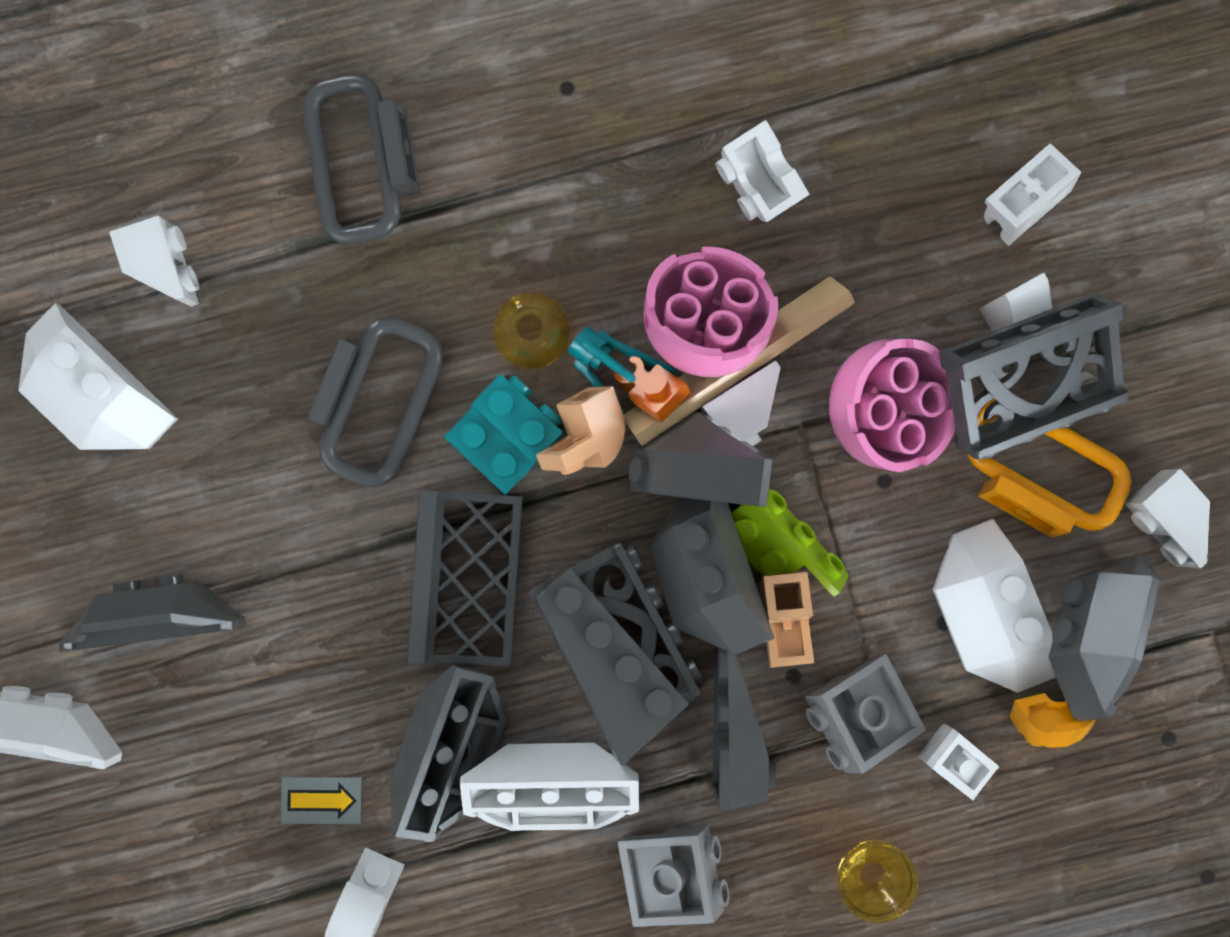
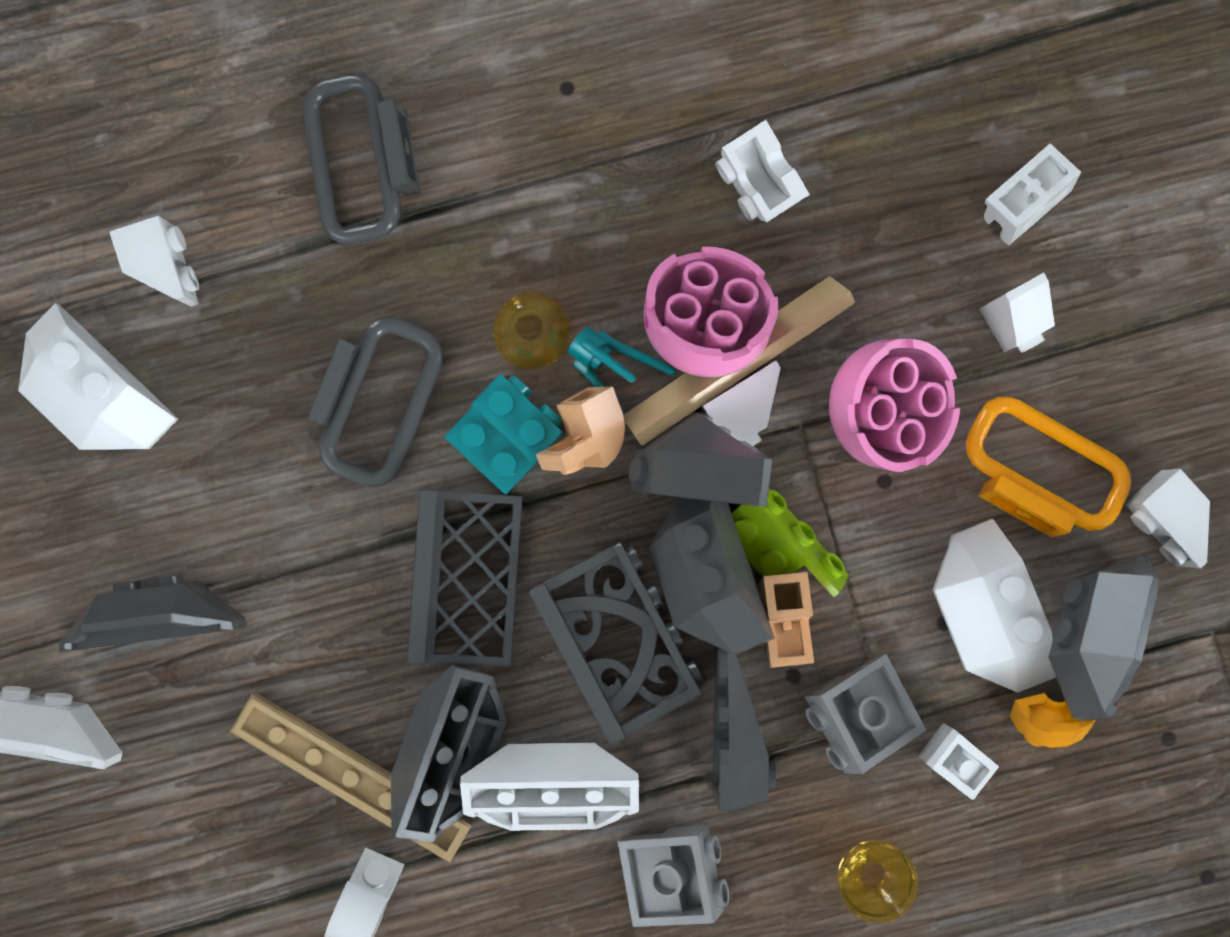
light grey sticker [281,777,362,824] -> none
dark grey wedge [533,568,689,766] -> none
orange plate [614,356,691,423] -> none
dark grey fence [939,293,1129,459] -> none
none -> tan tile [230,693,473,863]

